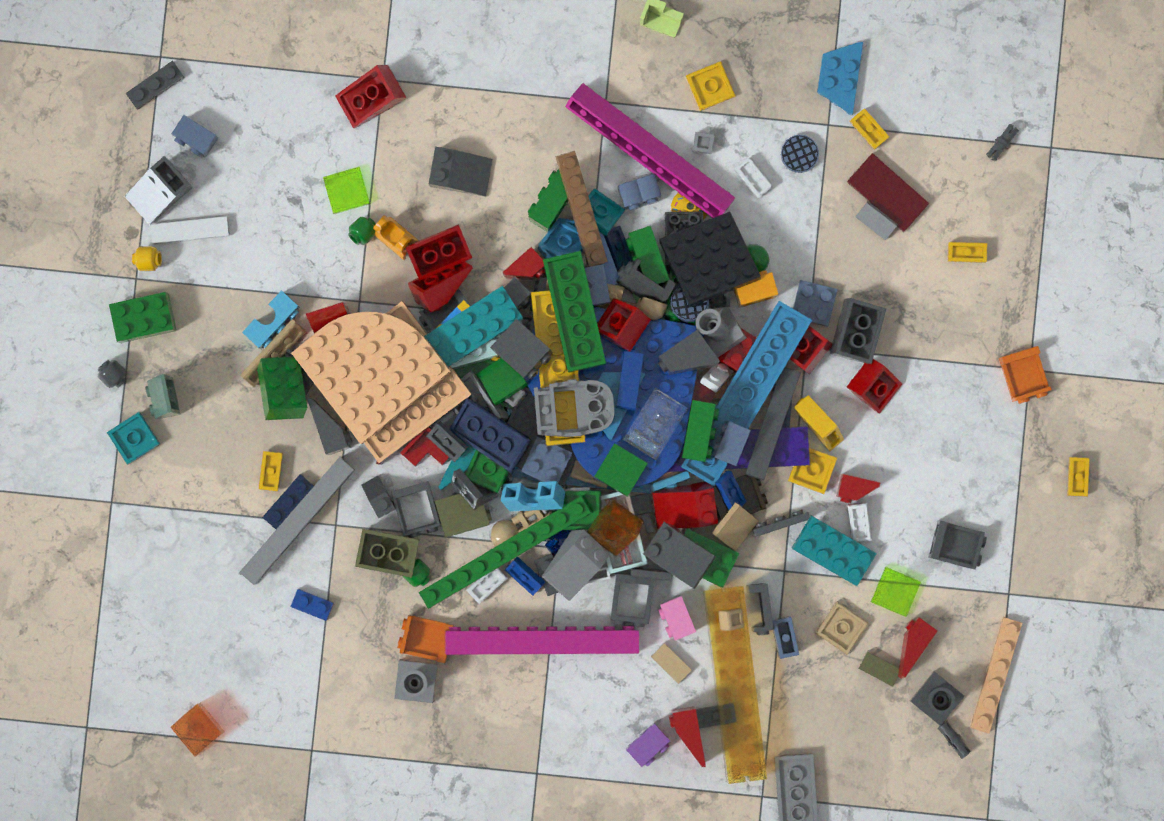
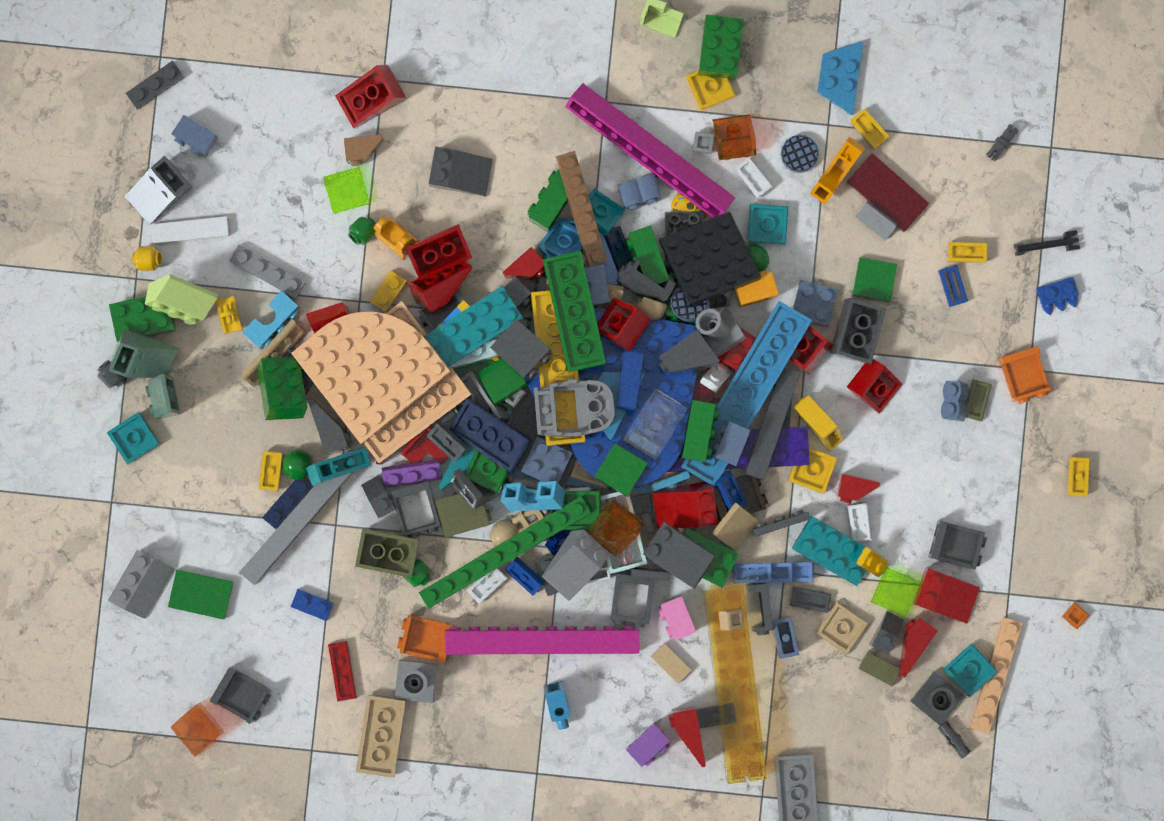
none -> sand green slope [108,329,179,378]
none -> light grey slope [108,550,174,619]
none -> yellowish green slope [145,274,218,325]
none -> green tile [168,570,233,619]
none -> dark grey panel [210,667,271,724]
none -> yellow hips [215,296,243,334]
none -> light grey plate [229,245,306,299]
none -> green hair [283,449,312,480]
none -> teal slope [306,447,371,486]
none -> red tile [328,641,357,702]
none -> medium nougat slope [344,134,384,166]
none -> tan plate [356,695,406,778]
none -> yellow plate [370,271,407,313]
none -> medium lavender plate [382,459,442,488]
none -> dark azure torso [544,681,571,730]
none -> green brick [698,14,744,80]
none -> clear orange slope [712,115,757,160]
none -> medium blue slope [733,562,814,584]
none -> teal plate [747,204,788,245]
none -> dark grey tile [790,586,831,613]
none -> light orange arch [810,137,865,204]
none -> green tile [852,257,897,302]
none -> yellow plate [856,547,889,578]
none -> dark grey slope [869,611,904,655]
none -> red slope [913,568,980,624]
none -> blue tile [938,265,968,307]
none -> sand blue brick [941,381,969,422]
none -> teal plate [943,643,998,698]
none -> olive tile [966,379,992,421]
none -> black hinge [1014,230,1081,256]
none -> blue plate [1036,277,1079,315]
none -> orange tile [1061,602,1089,629]

